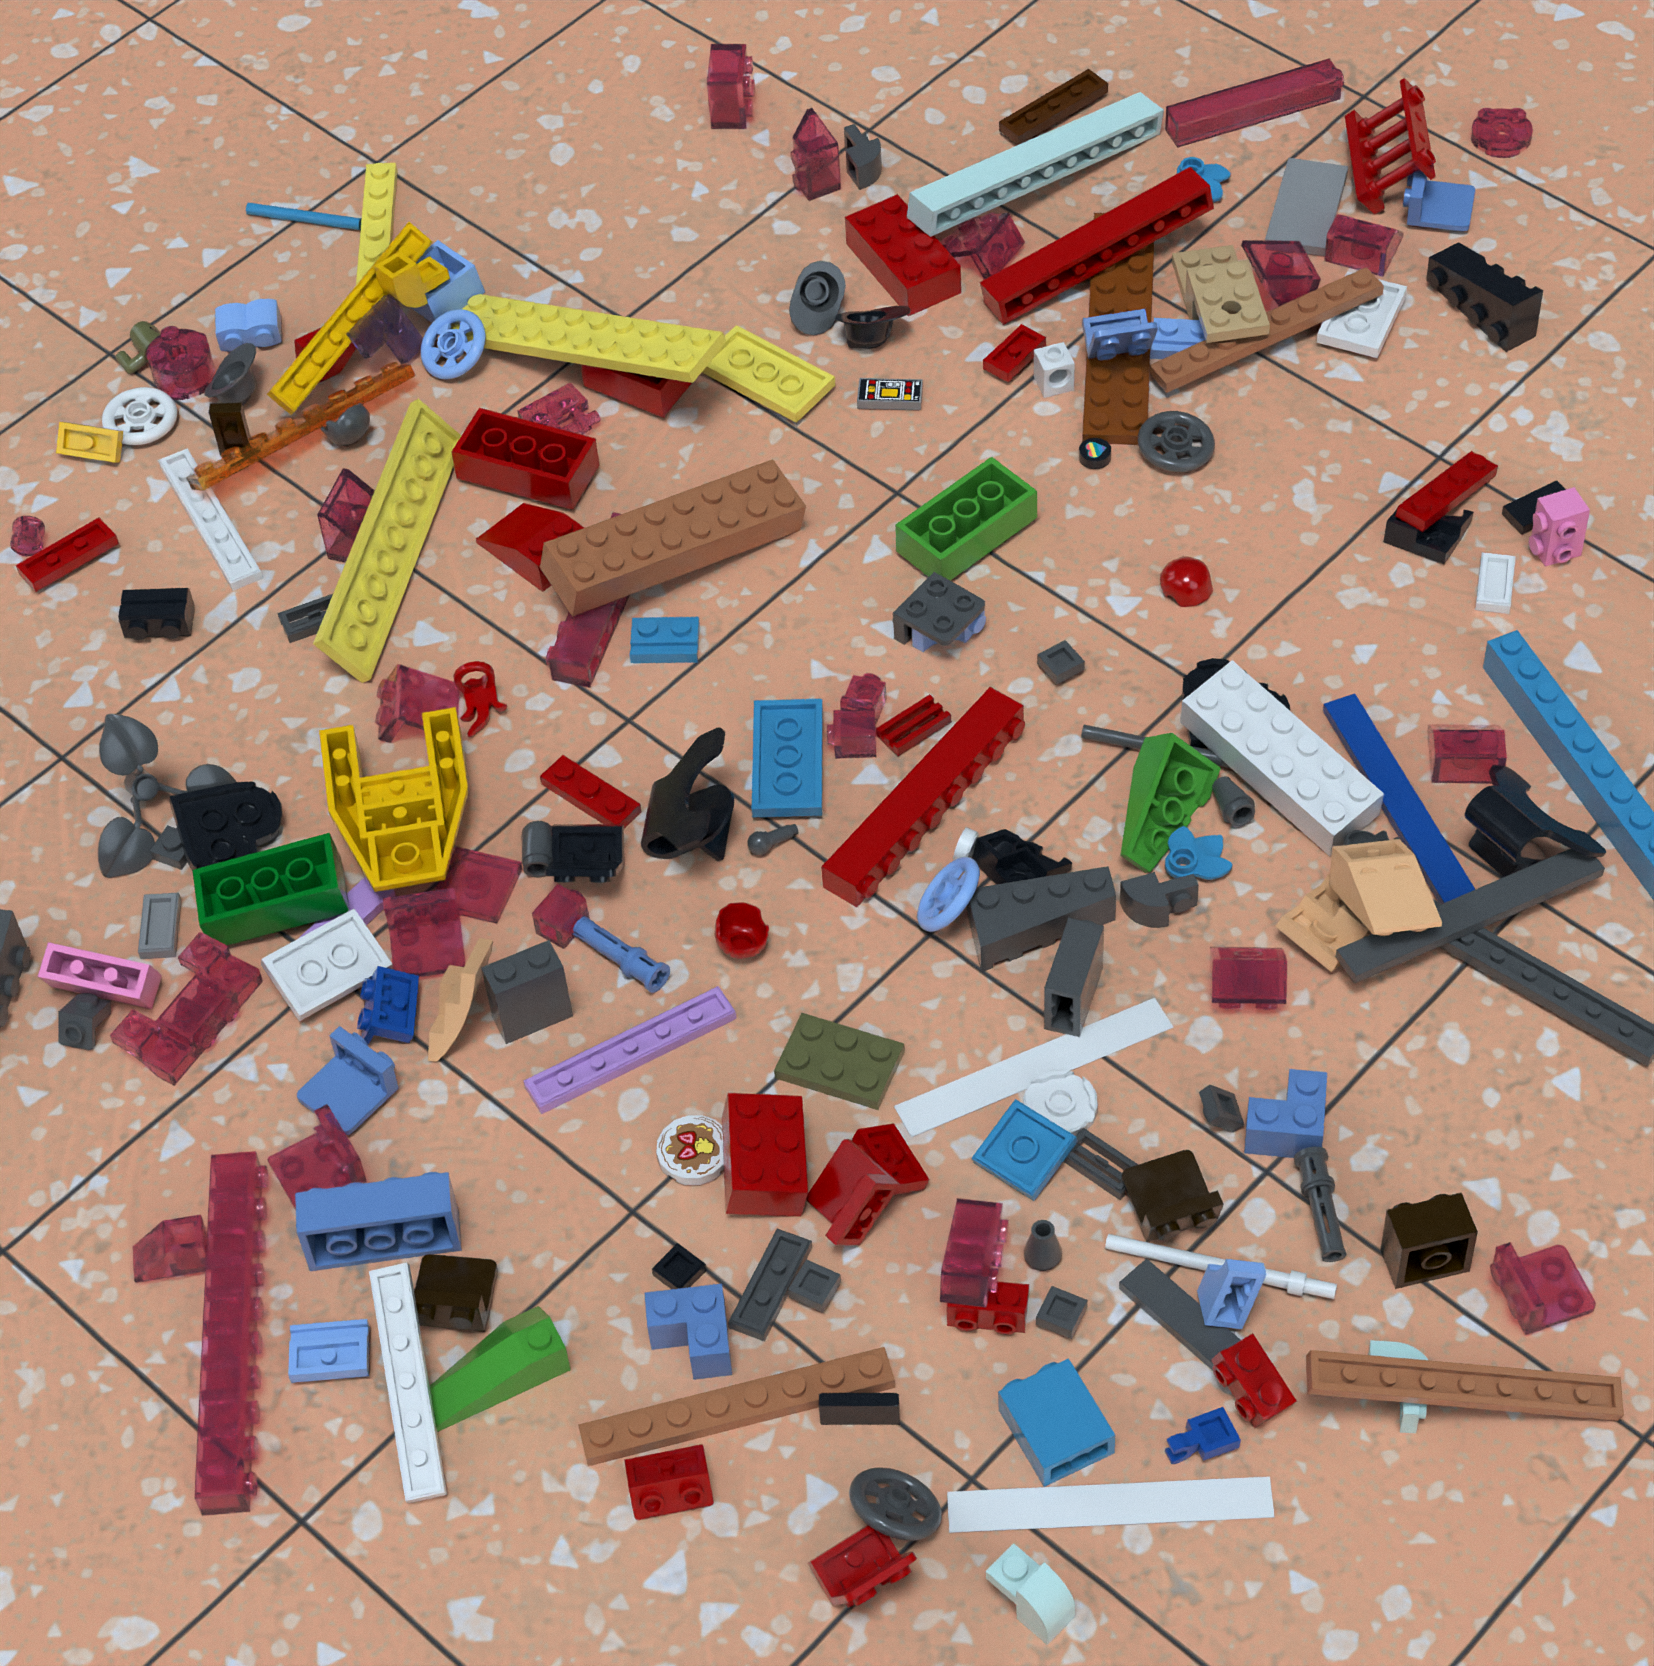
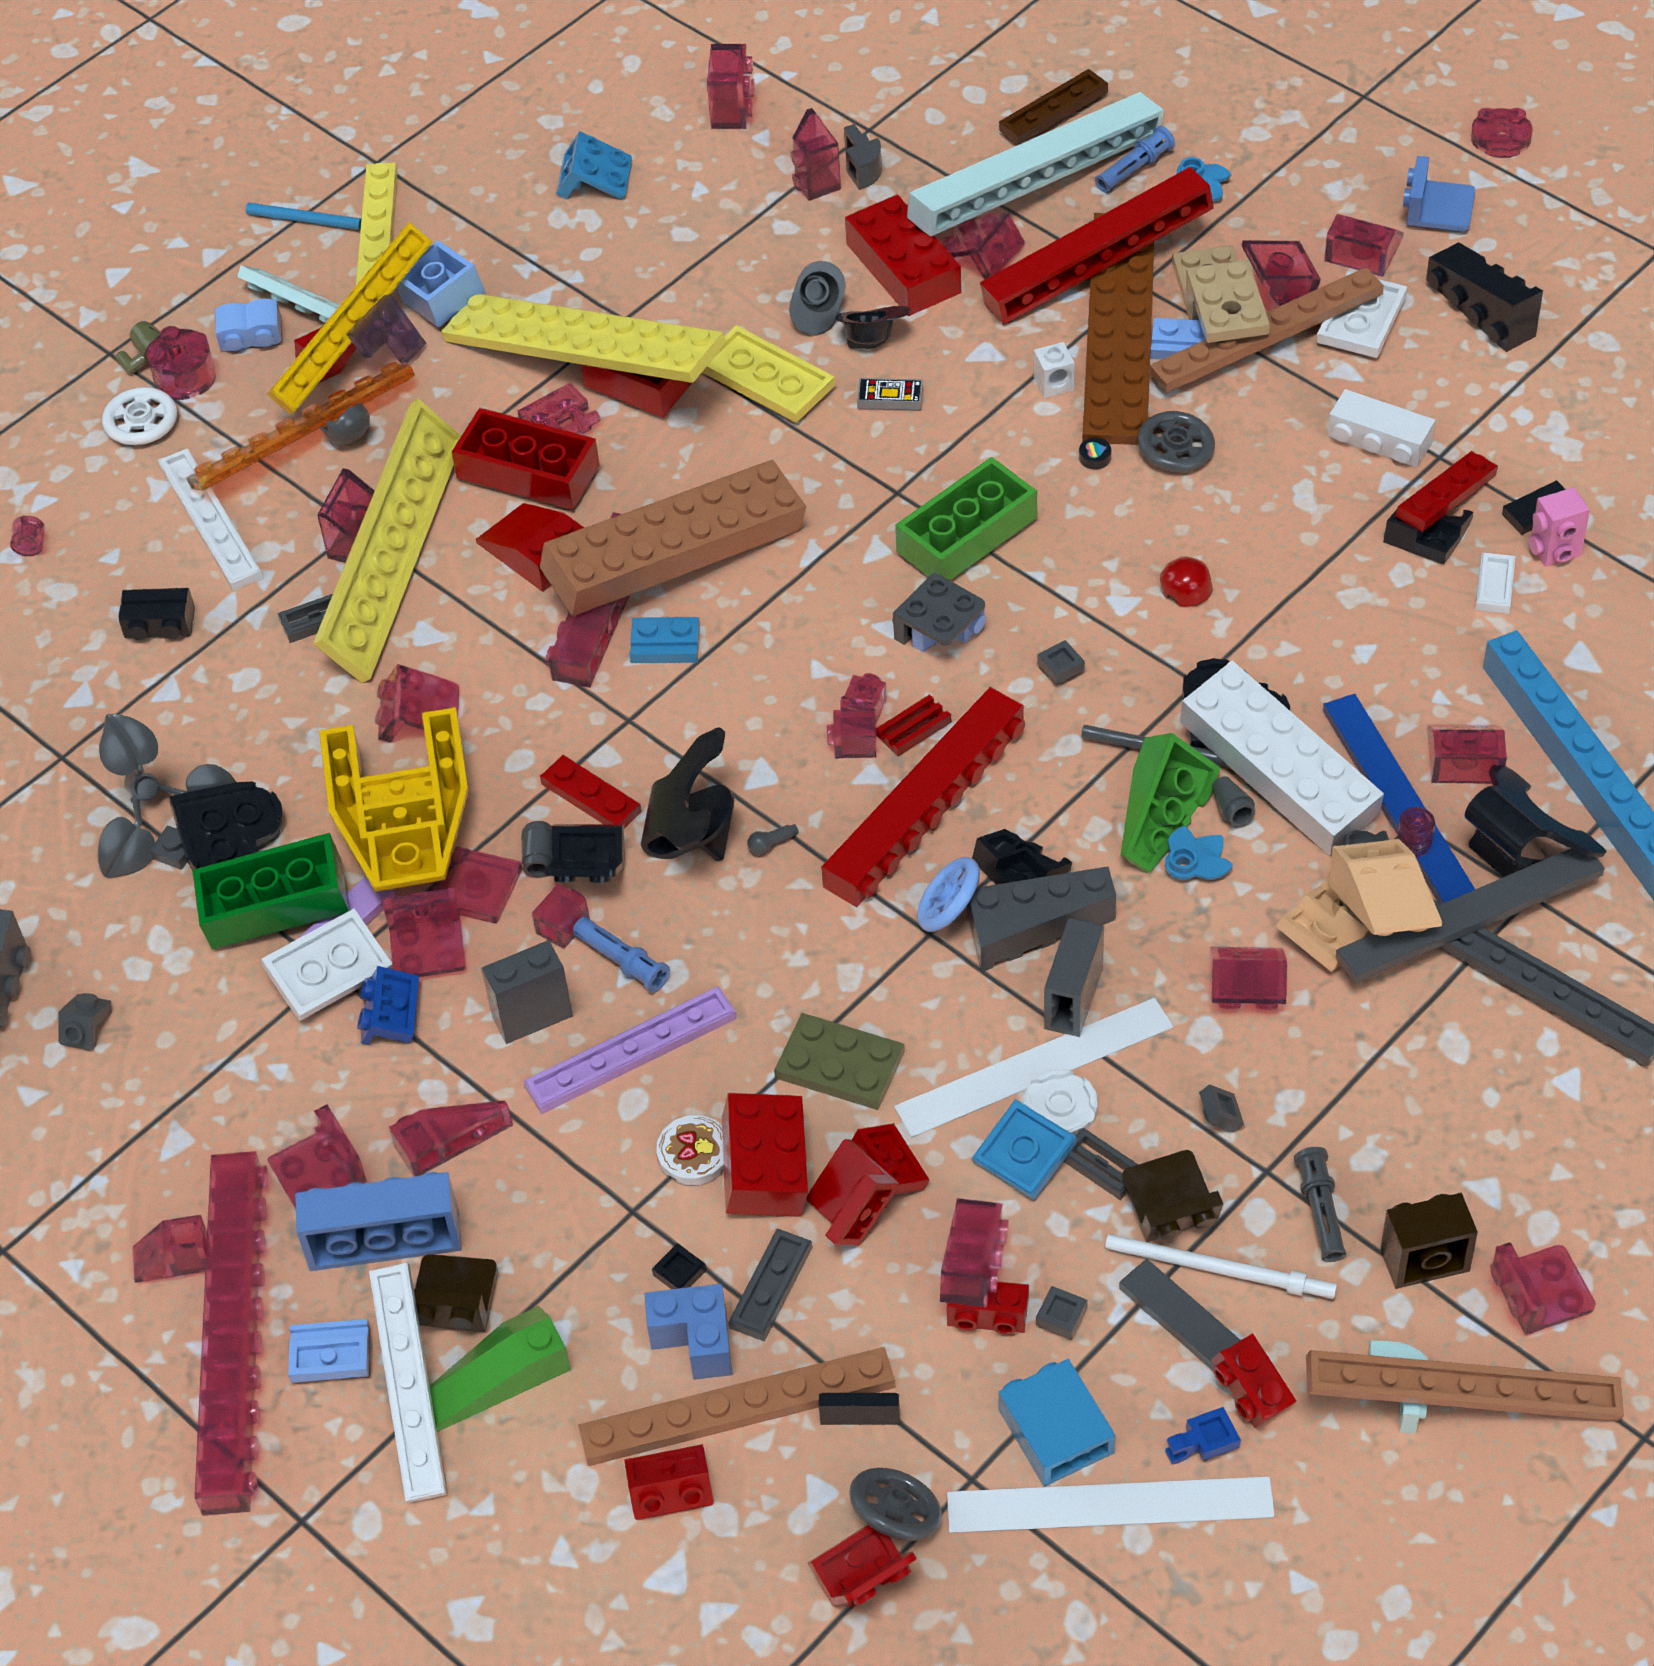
red plate [16,517,119,592] -> none
bright pink brick [37,942,162,1009] -> none
yellow plate [56,422,123,463] -> none
clear pink bracket [110,932,263,1086] -> none
light grey tile [138,893,181,959] -> none
dark grey piece [204,343,257,406] -> none
dark brown plate [209,402,254,457] -> none
medium blue bracket [297,1026,399,1135] -> none
yellow brick [374,251,450,308] -> none
light blue plate [421,309,486,380] -> none
light nougat slope [428,938,493,1062] -> none
red piece [453,661,507,737] -> none
red hair [714,902,769,960] -> none
dark azure plate [752,699,823,818] -> none
dark grey plate [788,1259,841,1312] -> none
white tile [953,827,979,860] -> none
red plate [983,324,1046,382] -> none
light aqua brick [986,1543,1075,1645] -> none
dark grey cone [1024,1220,1062,1271] -> none
medium blue bracket [1082,309,1158,360] -> none
dark grey brick [1120,872,1199,928] -> none
clear pink brick [1165,58,1344,148] -> none
light blue arch [1197,1259,1267,1329] -> none
medium blue brick [1244,1069,1327,1160] -> none
light grey tile [1264,158,1348,256] -> none
red fence [1345,78,1436,215] -> none
none -> light aqua plate [237,265,340,322]
none -> clear pink slope [389,1100,513,1177]
none -> dark azure bracket [556,131,632,199]
none -> medium blue pin [1095,126,1175,193]
none -> white brick [1327,389,1436,468]
none -> clear pink wheel [1397,807,1435,857]

